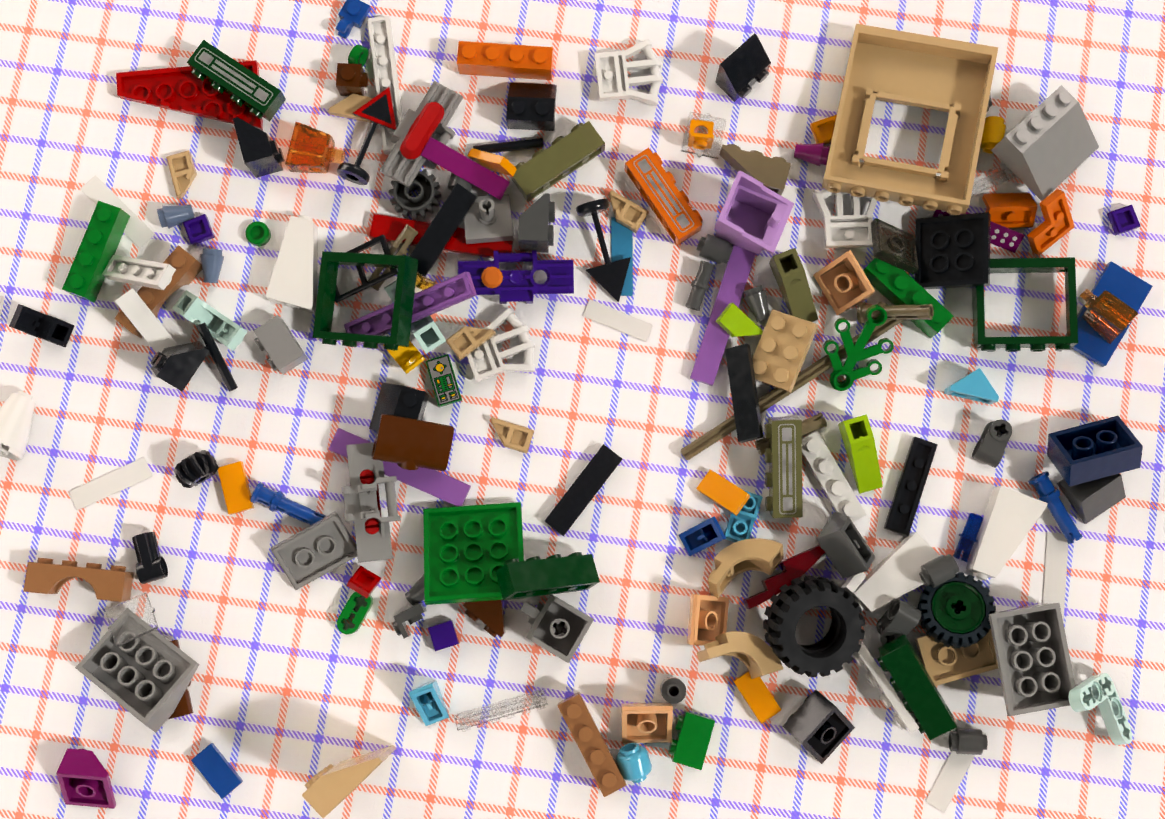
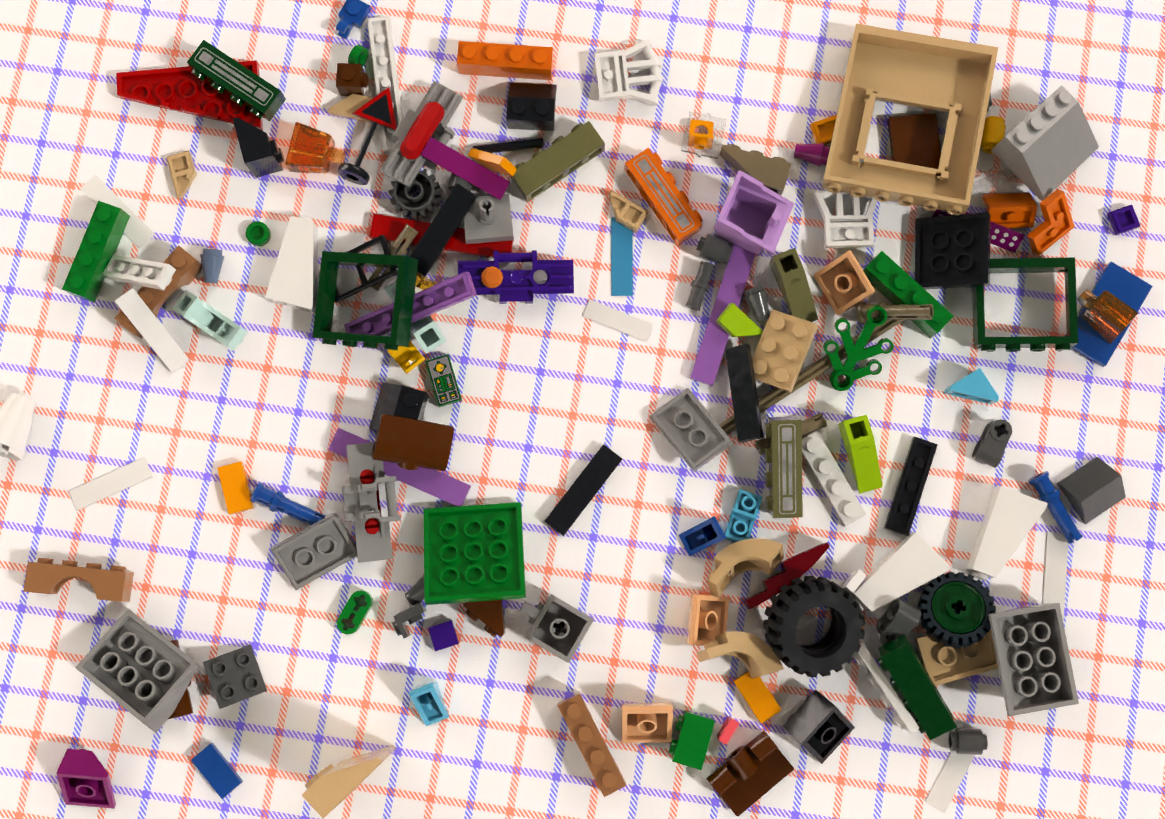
black brick [9,304,75,348] -> none
clear piece [105,592,159,647] -> none
black piece [132,532,168,584] -> none
black slope [151,341,210,392] -> none
sand blue cone [157,204,195,229] -> none
black gear [174,450,219,488] -> none
dark purple tile [183,214,215,246] -> none
black bar [196,322,238,392] -> none
light grey brick [253,315,308,374] -> none
red tile [347,566,381,598] -> none
tan tile [446,326,496,361] -> none
clear piece [454,688,548,732] -> none
white plate [467,307,536,382] -> none
tan tile [491,417,534,454] -> none
dark green brick [496,552,600,600] -> none
dark grey slope [518,193,555,253] -> none
black piece [575,199,631,302] -> none
medium azure head [616,743,652,783] -> none
dark grey brick [660,677,686,704] -> none
light orange tile [696,469,751,516] -> none
black slope [715,33,771,102] -> none
dark grey slope [816,512,875,579] -> none
clear smoke tile [871,218,919,274] -> none
dark grey brick [919,554,959,588] -> none
clear blue axle [952,513,983,563] -> none
dark blue brick [1047,416,1143,487] -> none
light aqua beam [1068,673,1132,745] -> none
none -> dark grey hinge [203,644,267,709]
none -> light grey tile [650,388,733,472]
none -> reddish brown panel [706,730,794,816]
none -> coral tile [716,716,740,745]
none -> reddish brown tile [887,113,941,176]

